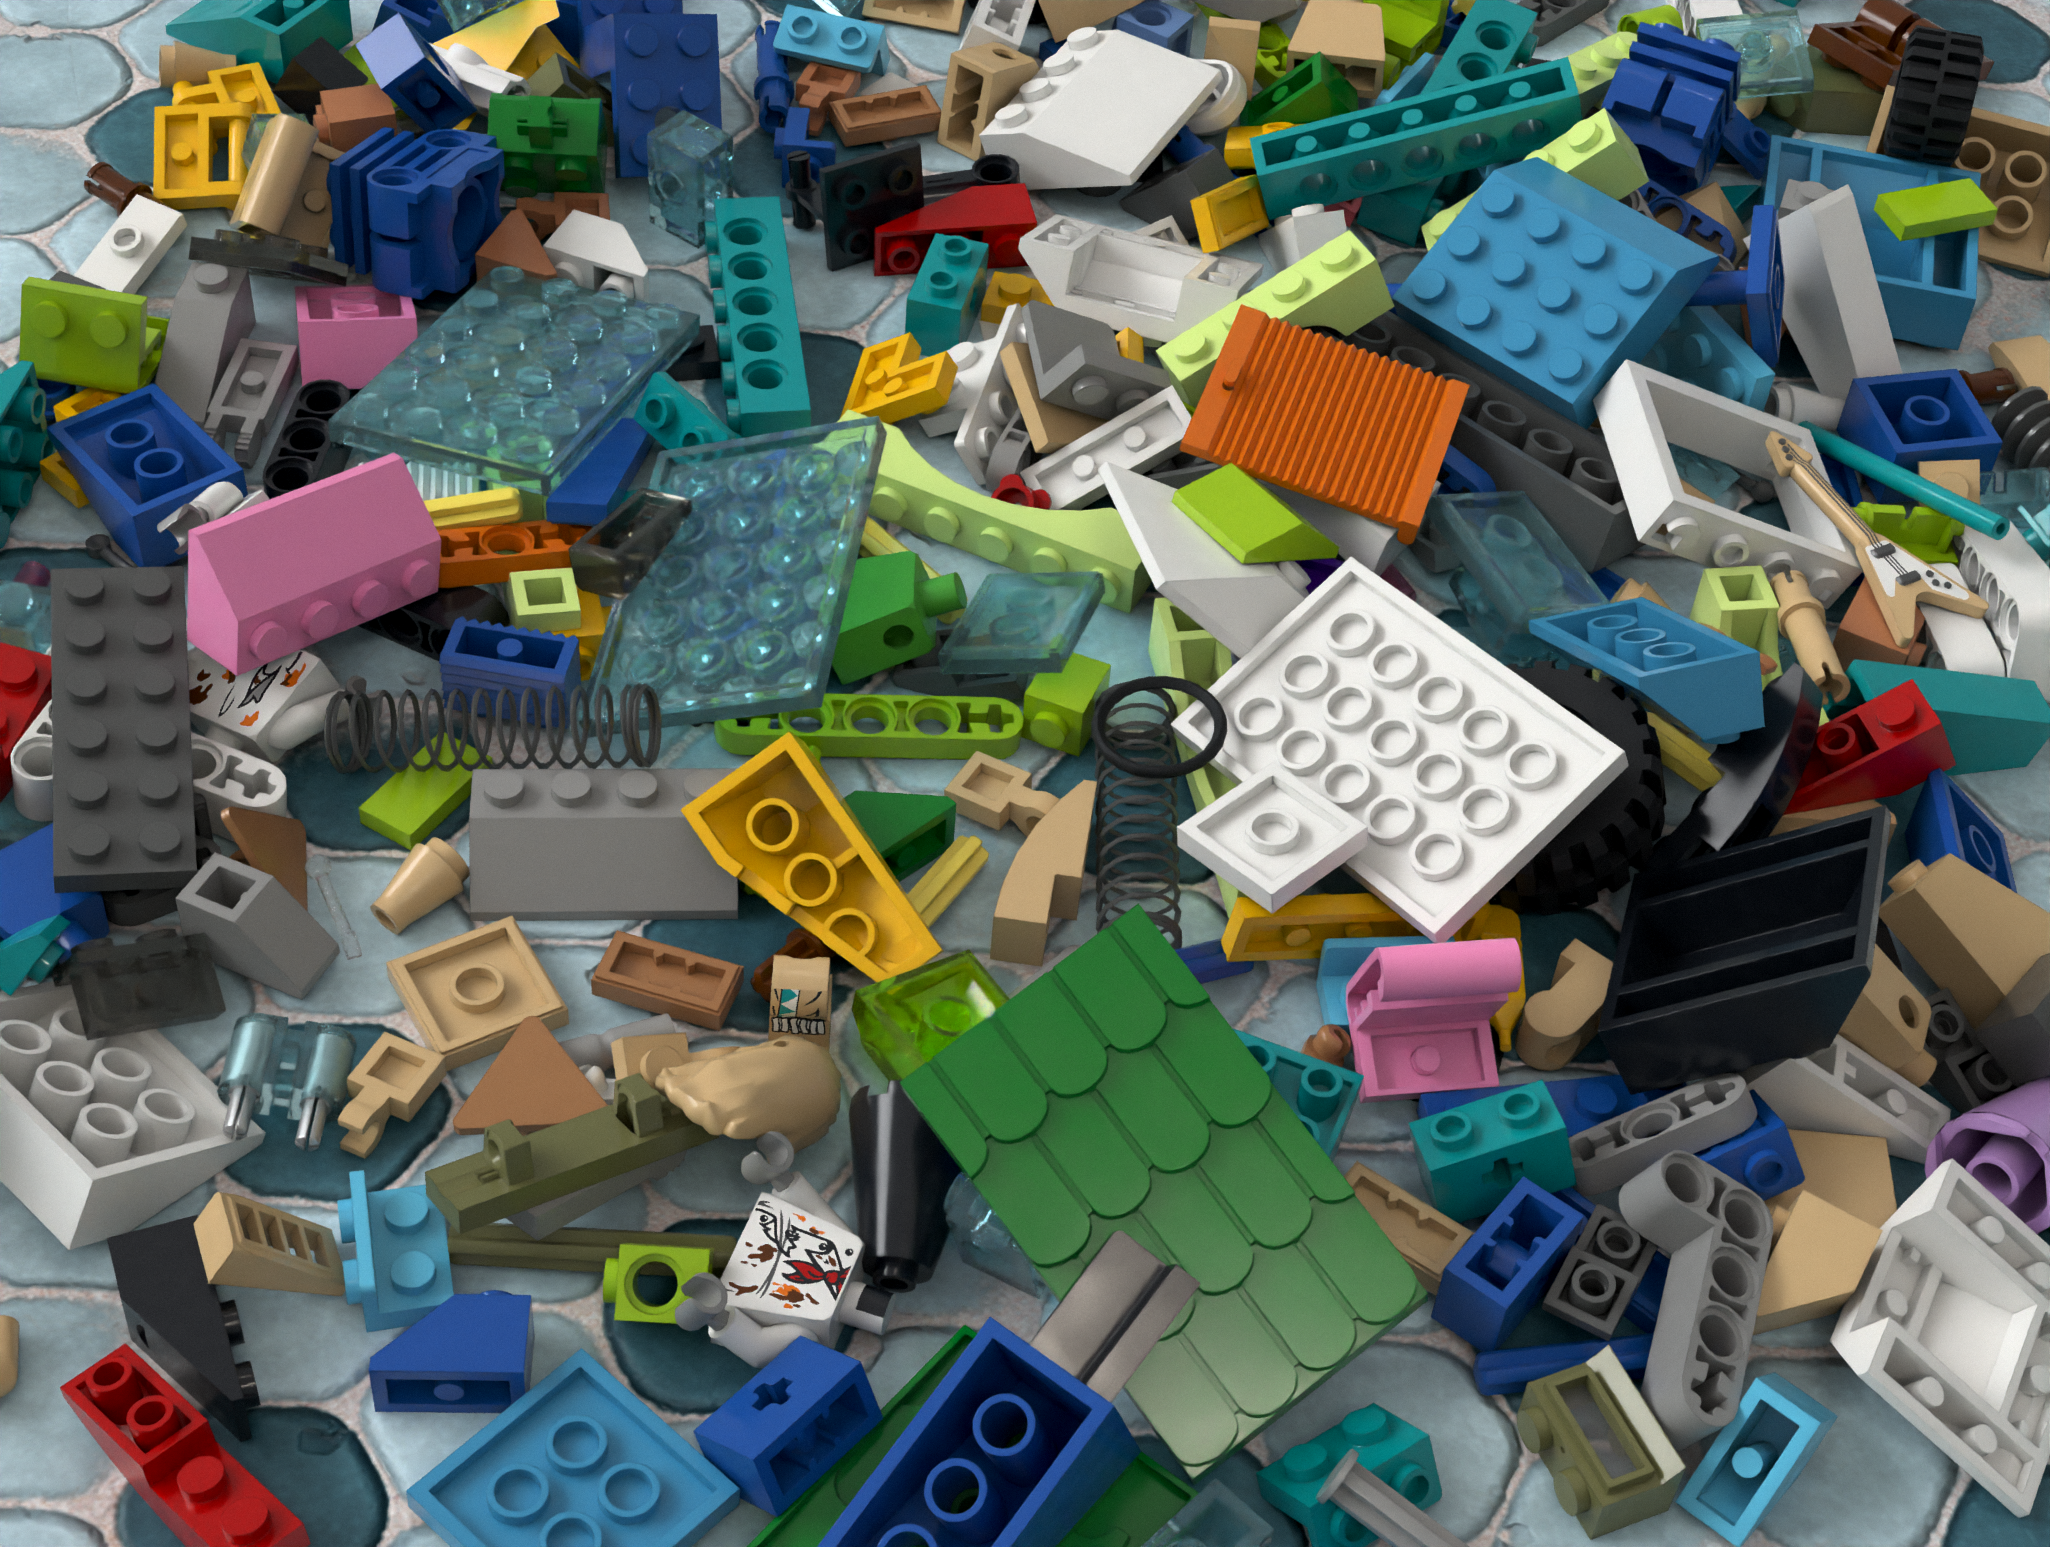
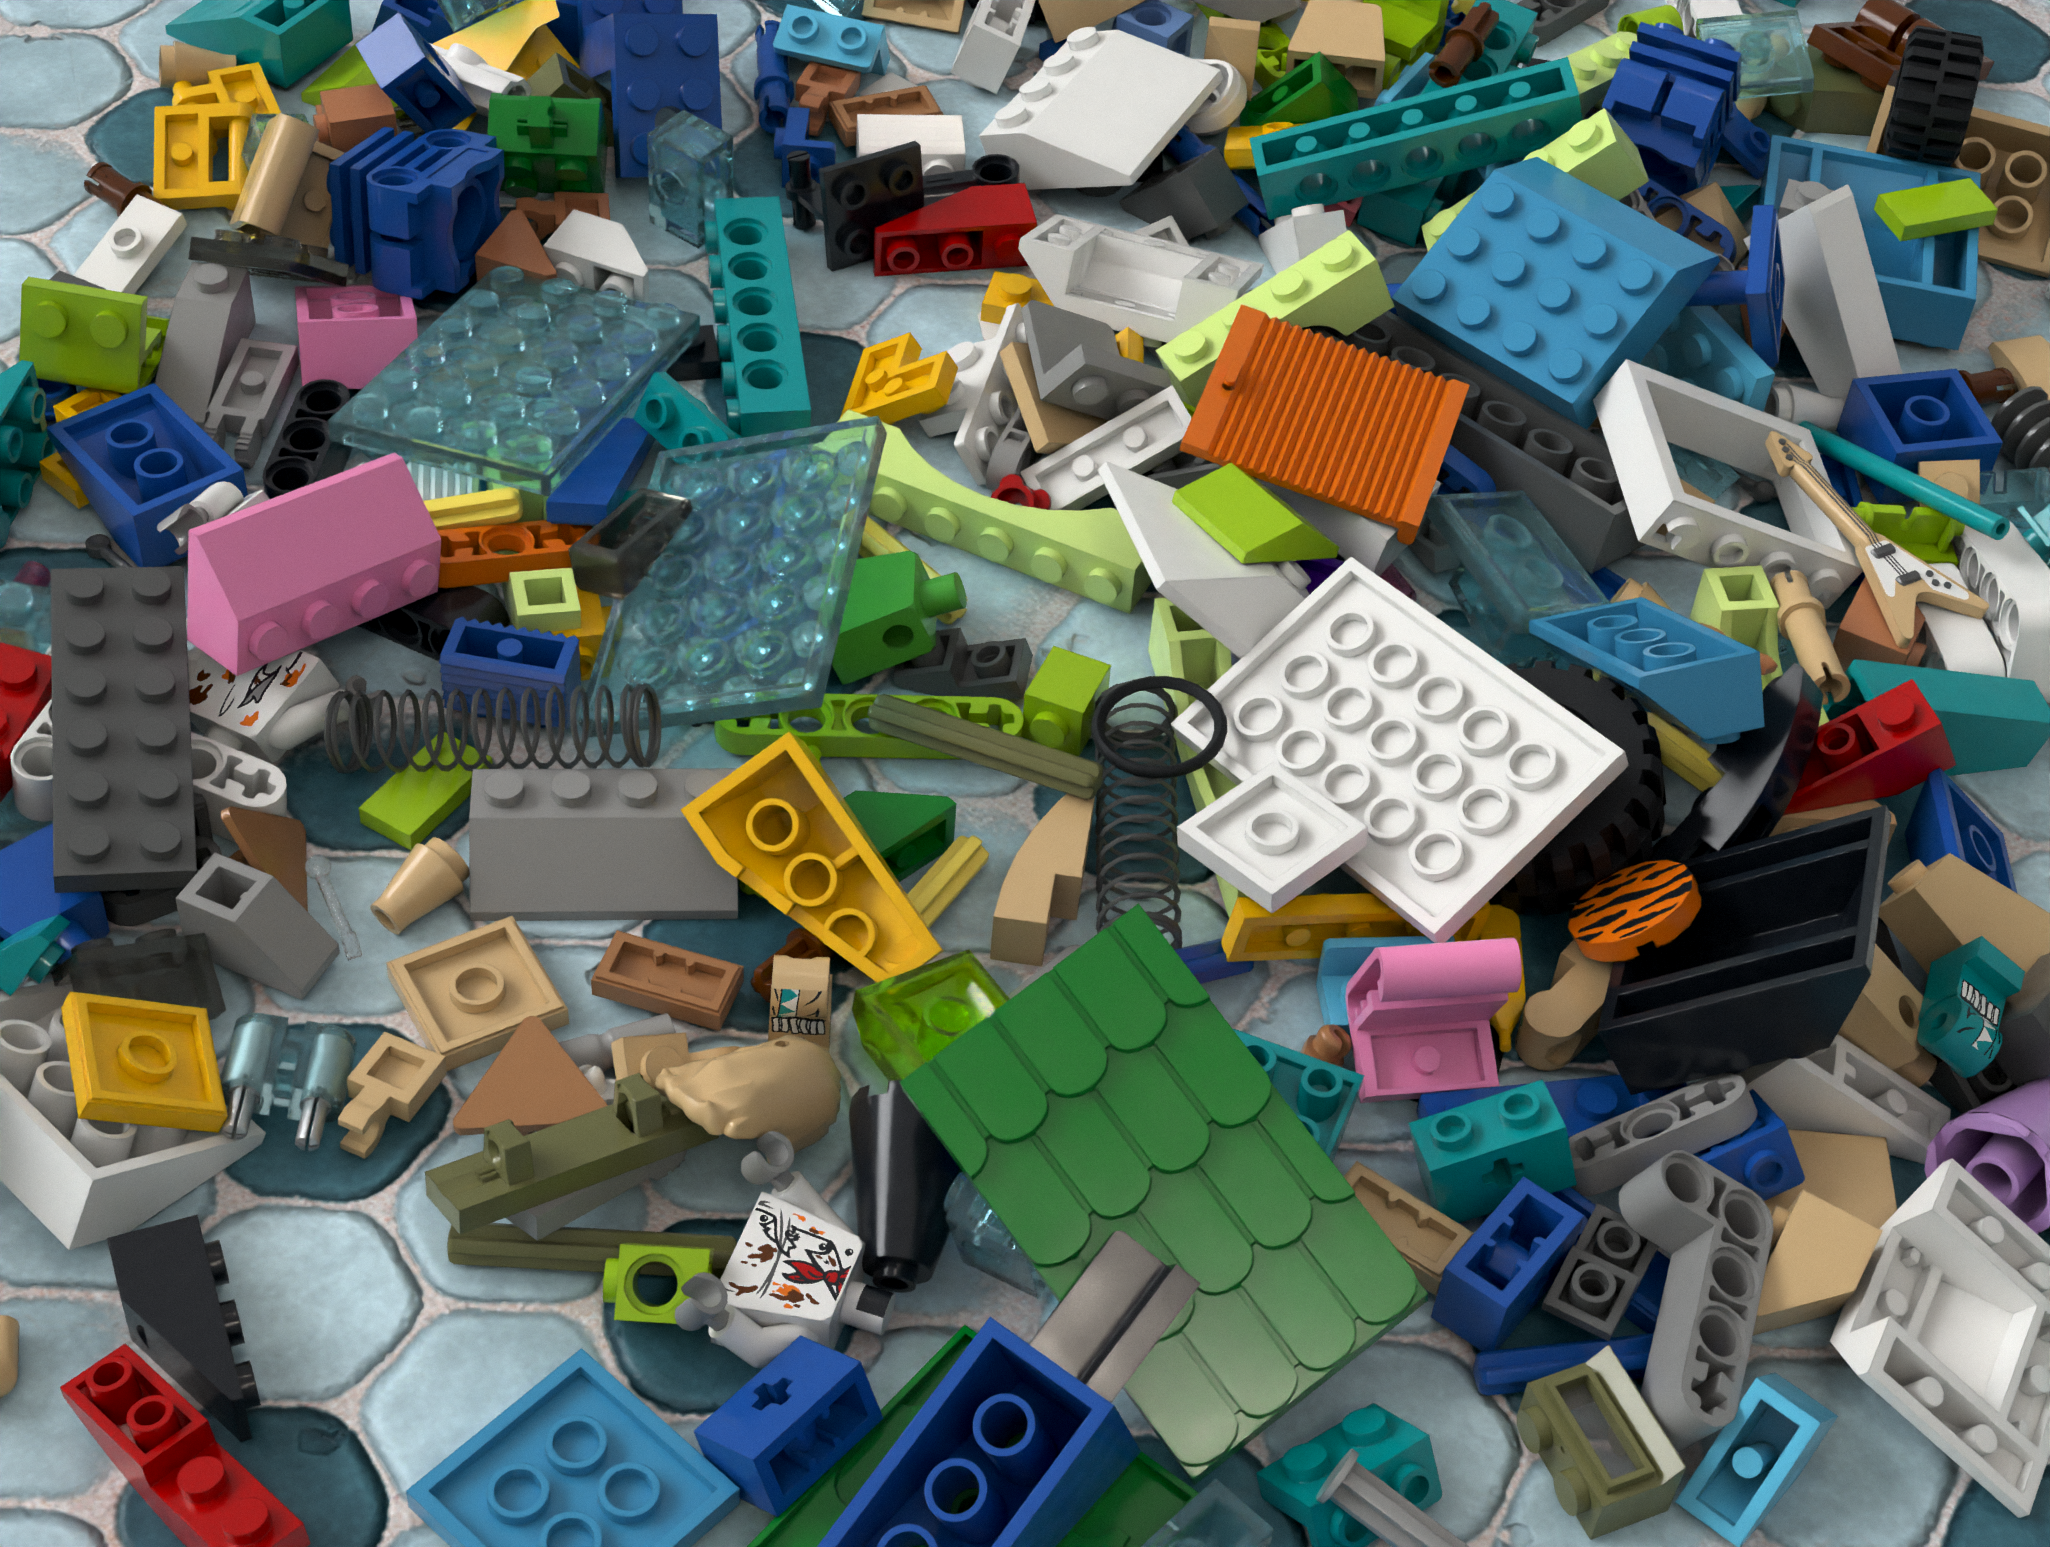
tan slope [193,1192,346,1296] -> none
black panel [272,36,368,126] -> none
medium azure bracket [337,1170,454,1332] -> none
blue slope [369,1290,535,1413] -> none
teal brick [905,233,989,357] -> none
tan torso [937,42,1040,161] -> none
clear light blue tile [938,571,1105,674] -> none
tan plate [944,751,1060,837] -> none
yellow tile [1190,174,1269,254] -> none
none -> yellow plate [61,991,228,1133]
none -> white brick [856,114,965,176]
none -> olive axle [867,694,1103,800]
none -> reddish brown axle [1429,2,1499,88]
none -> orange tile [1568,860,1701,962]
none -> teal leg [1917,936,2025,1078]

